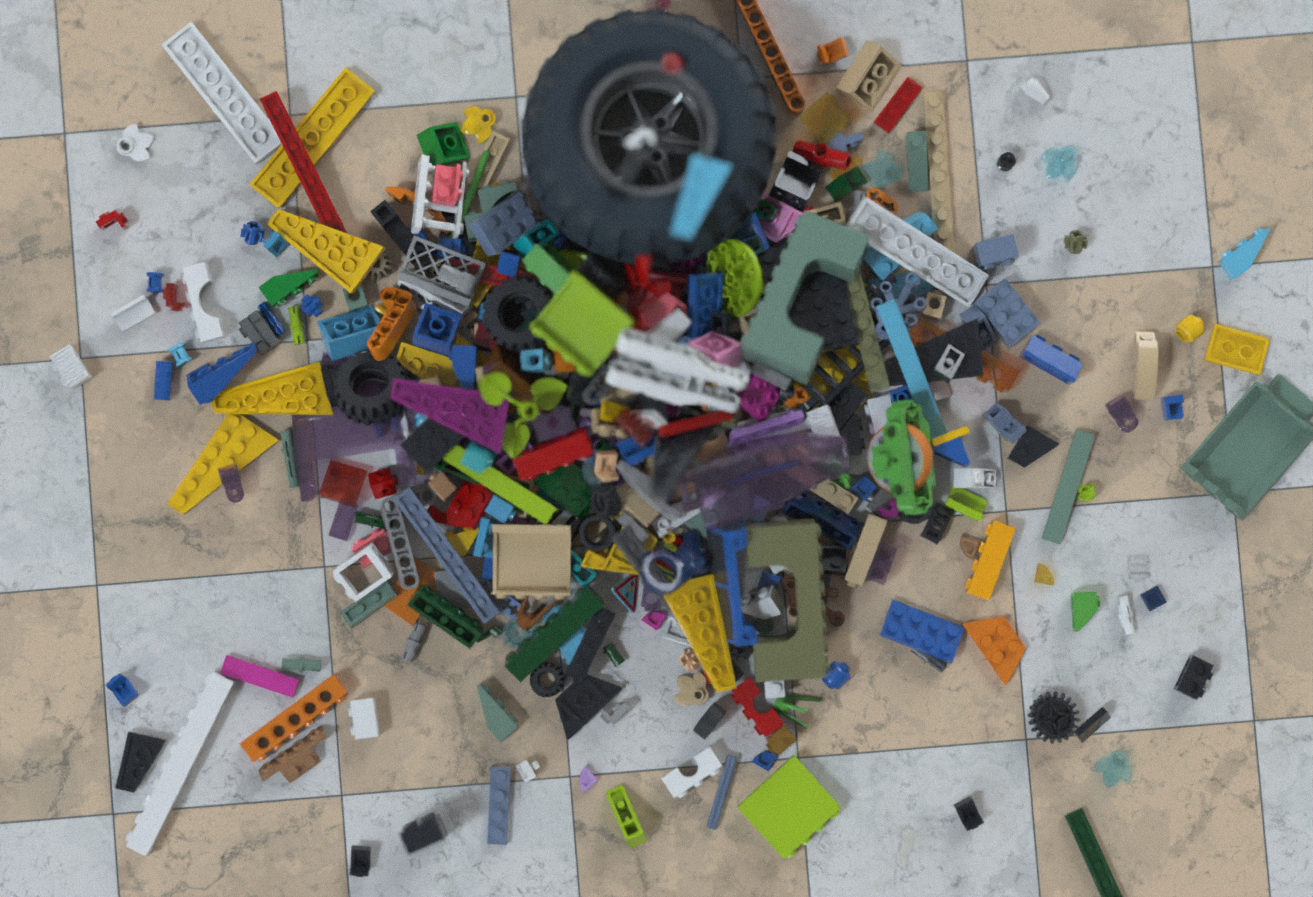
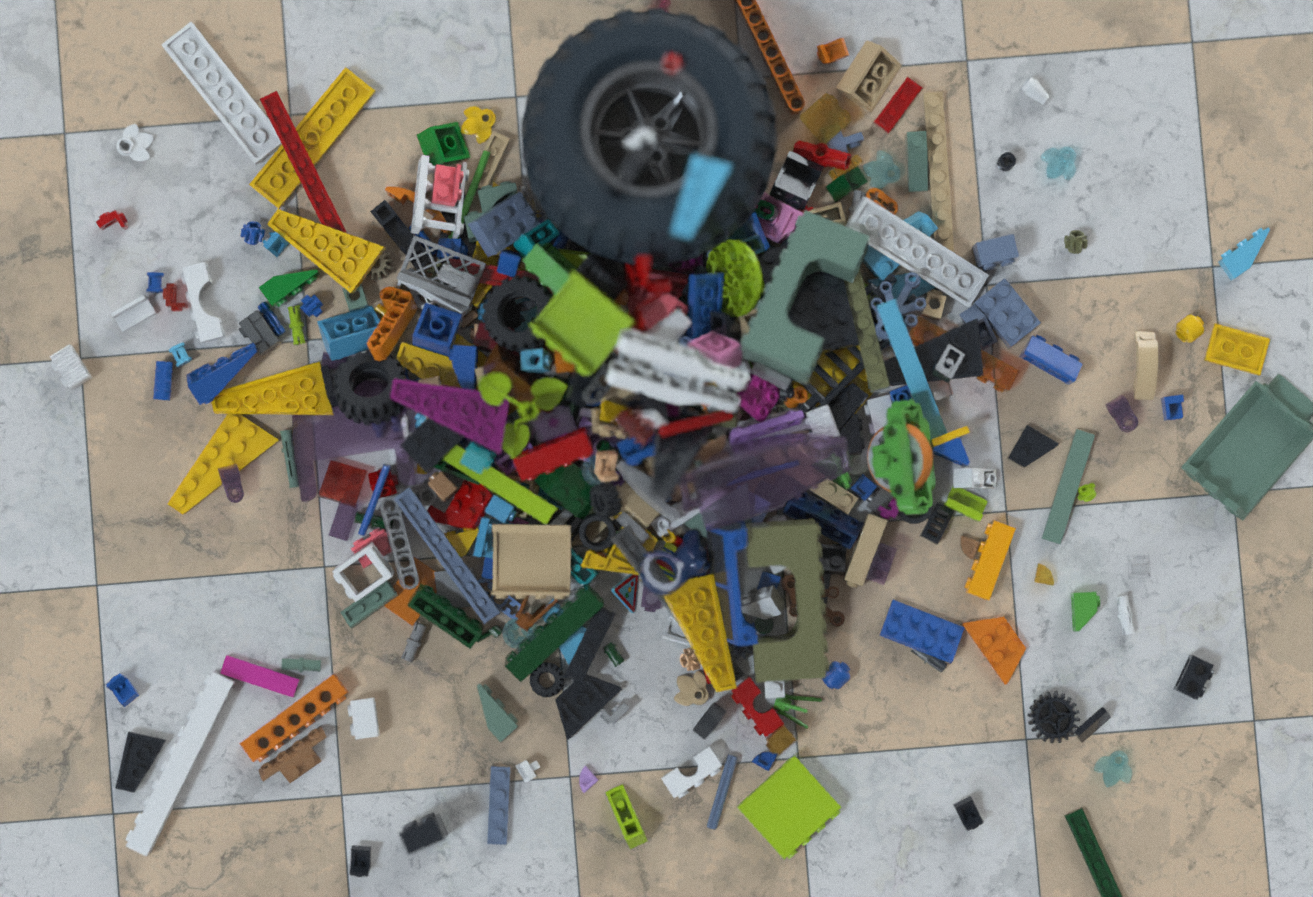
dark pink tile [641,611,667,630] -> none
sand blue brick [983,402,1027,443] -> none
dark blue tile [1140,585,1166,612] -> none
none -> blue bar [358,464,391,536]

